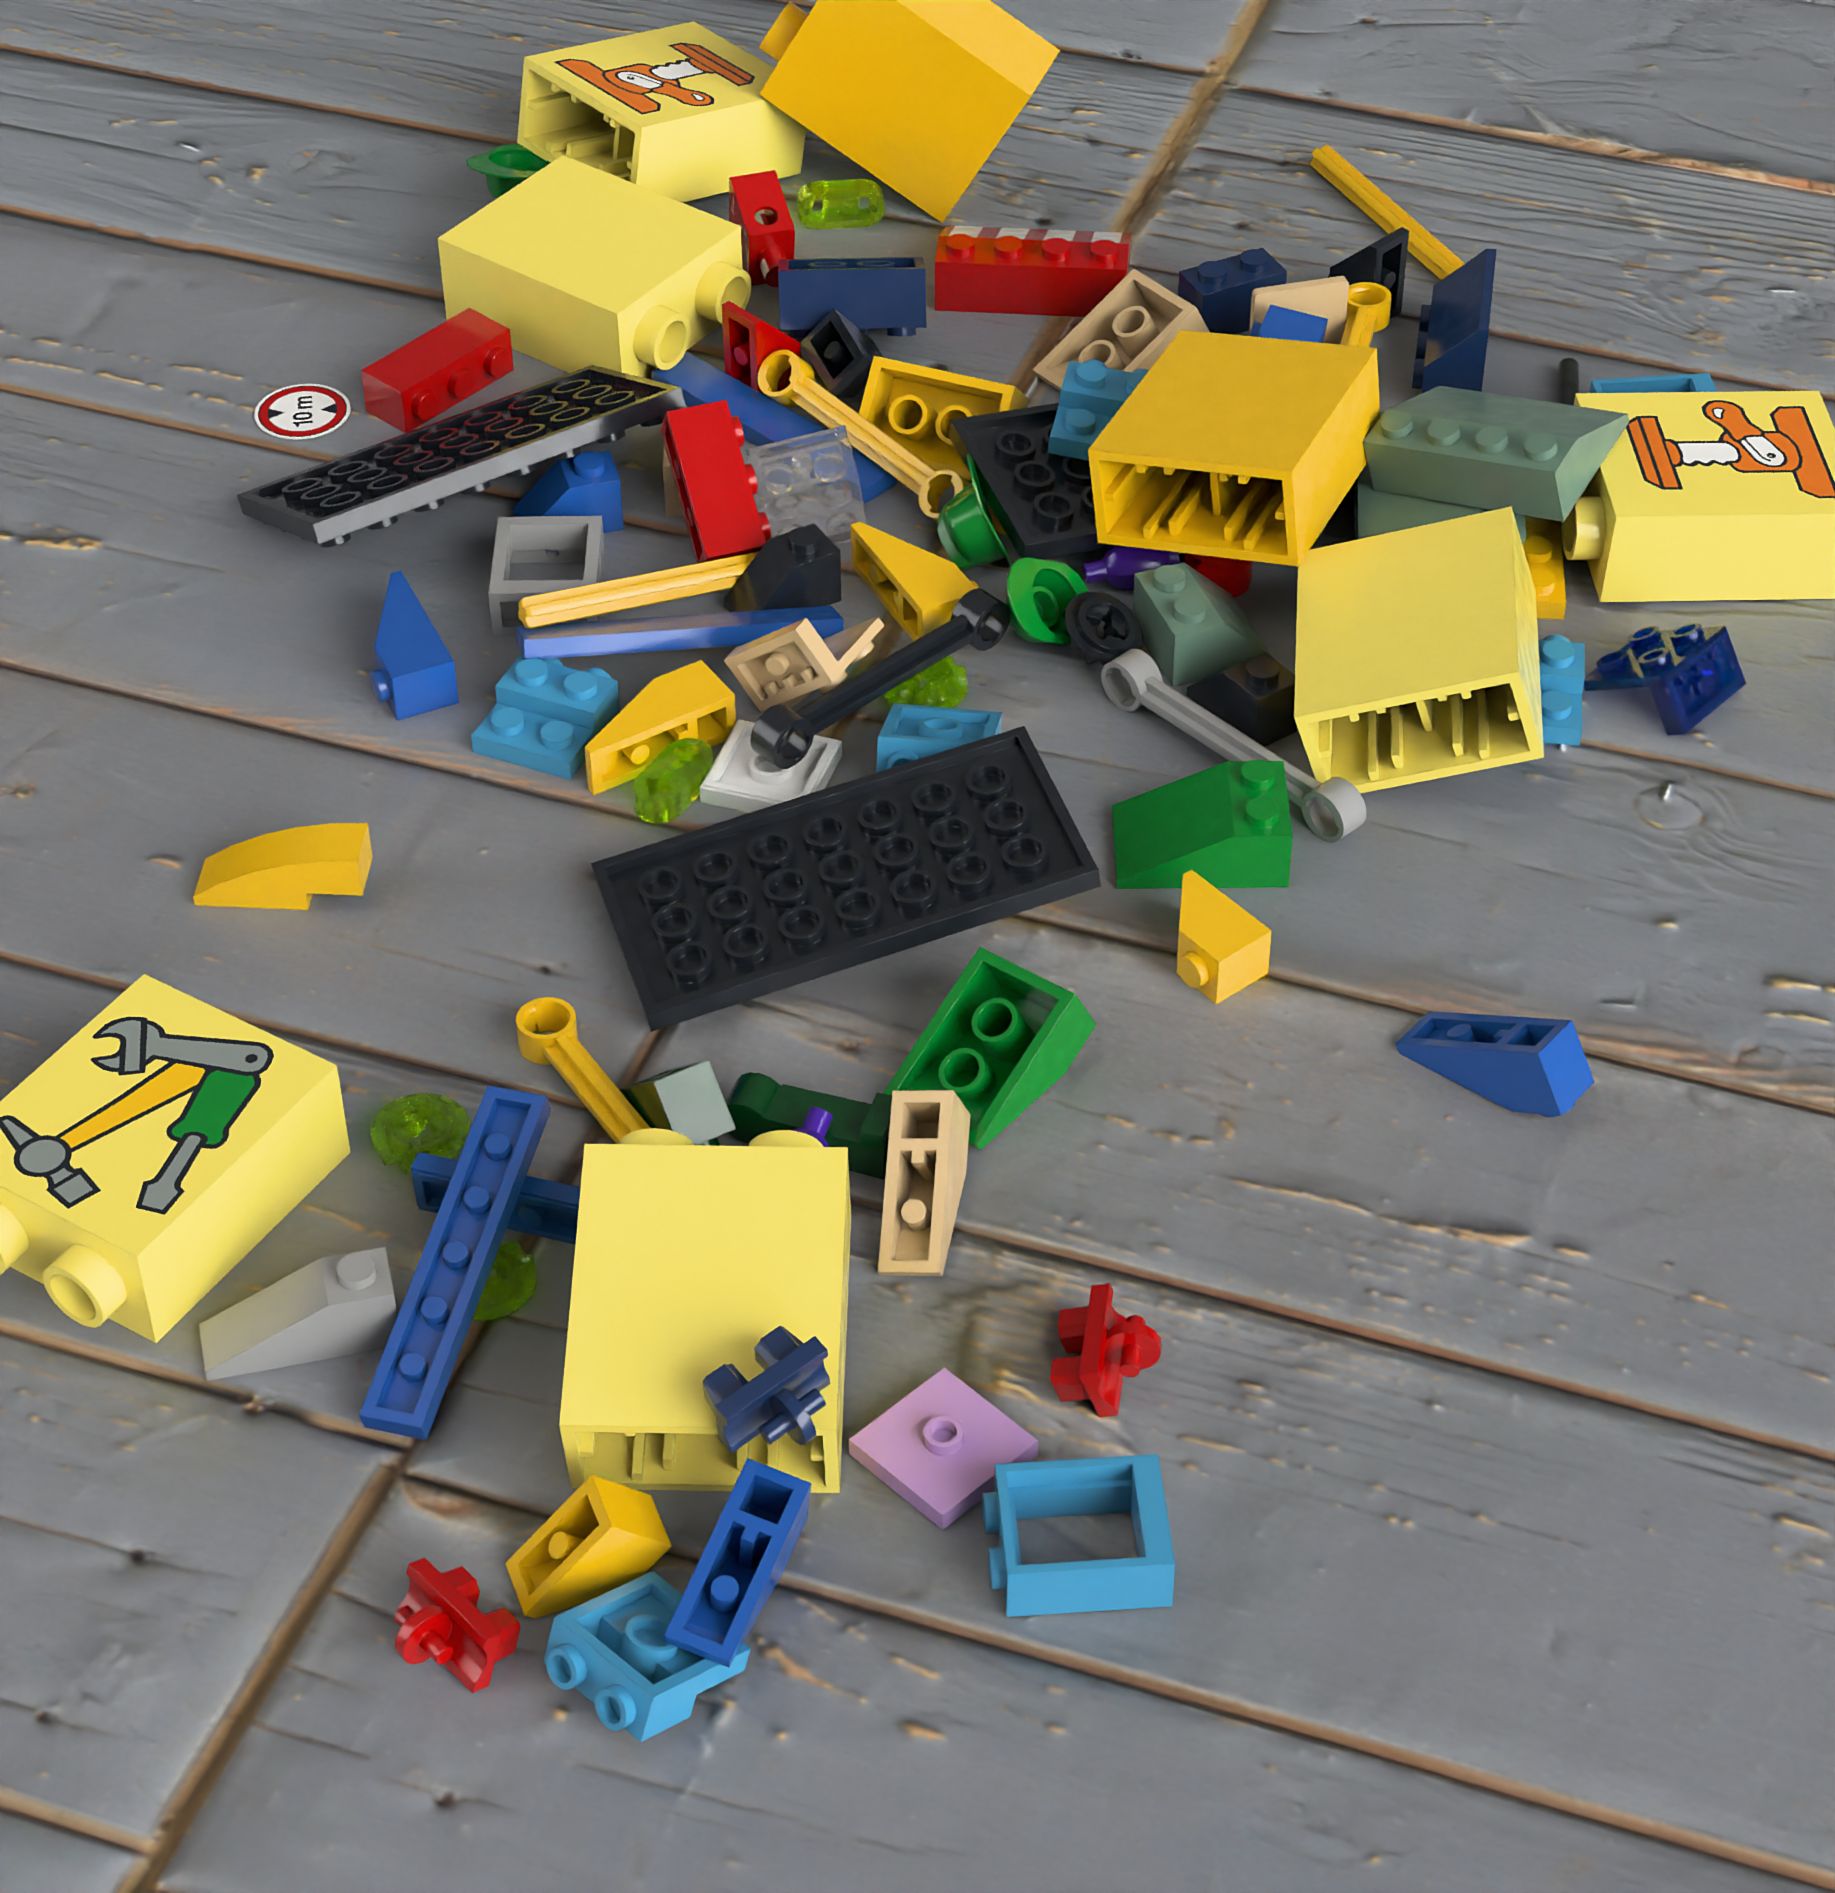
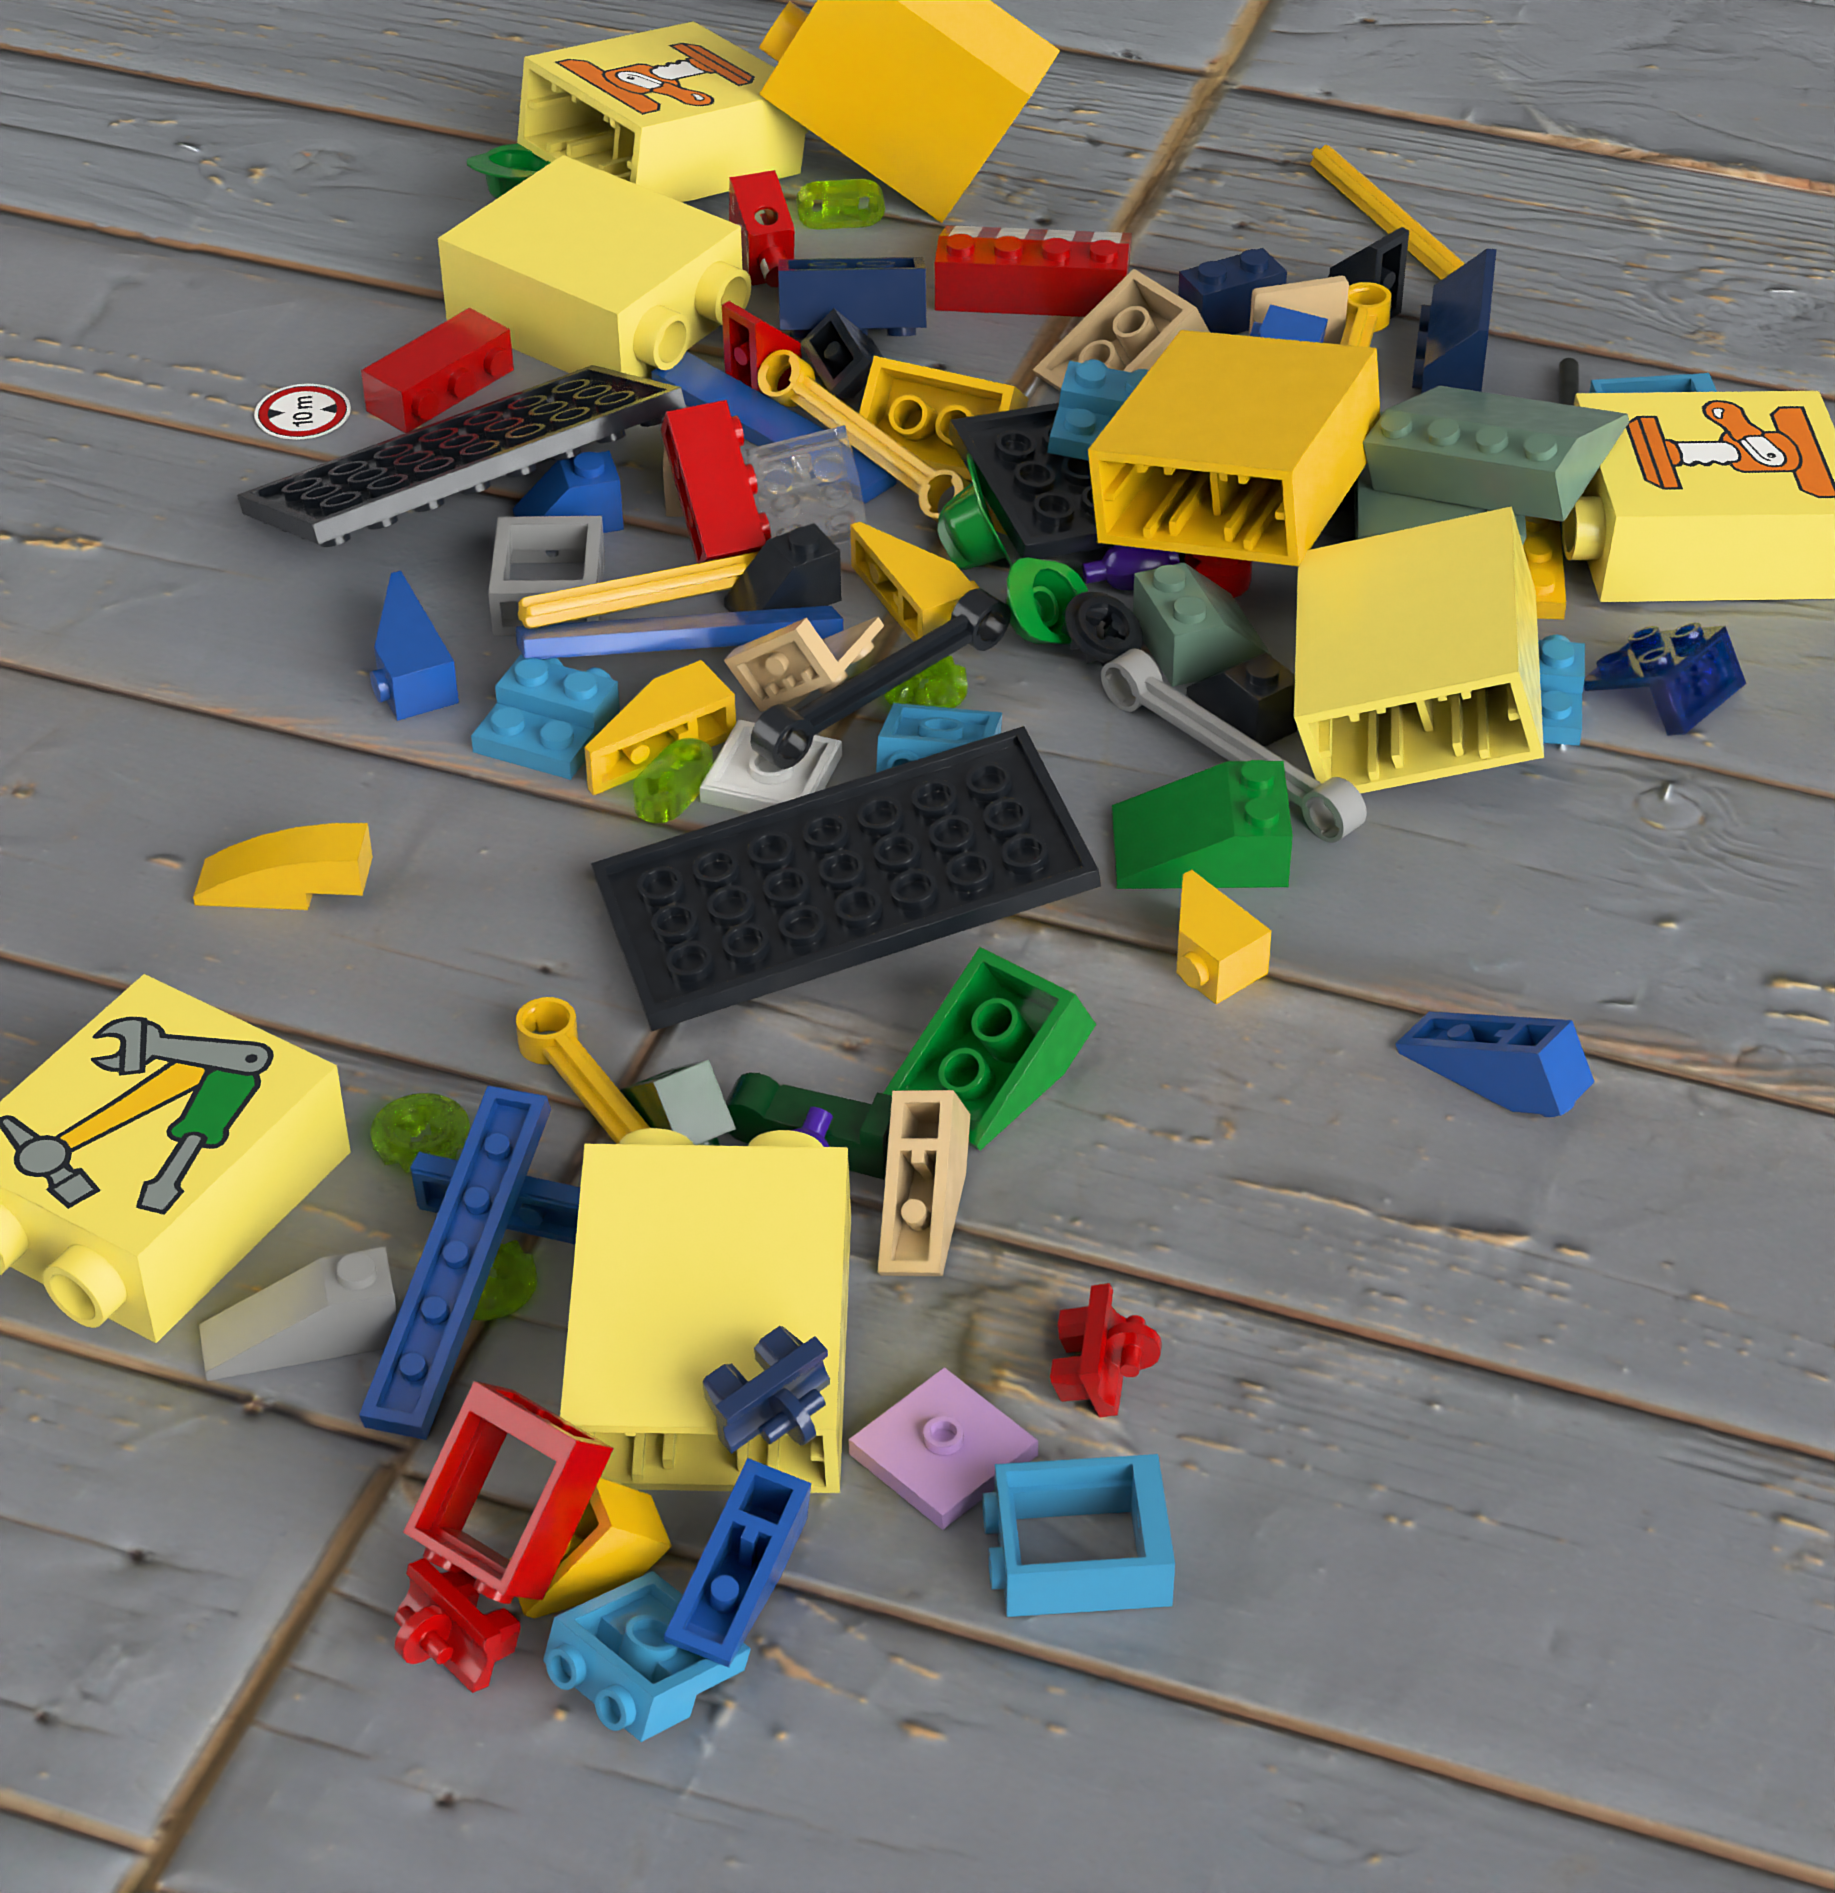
none -> red window [403,1381,614,1604]

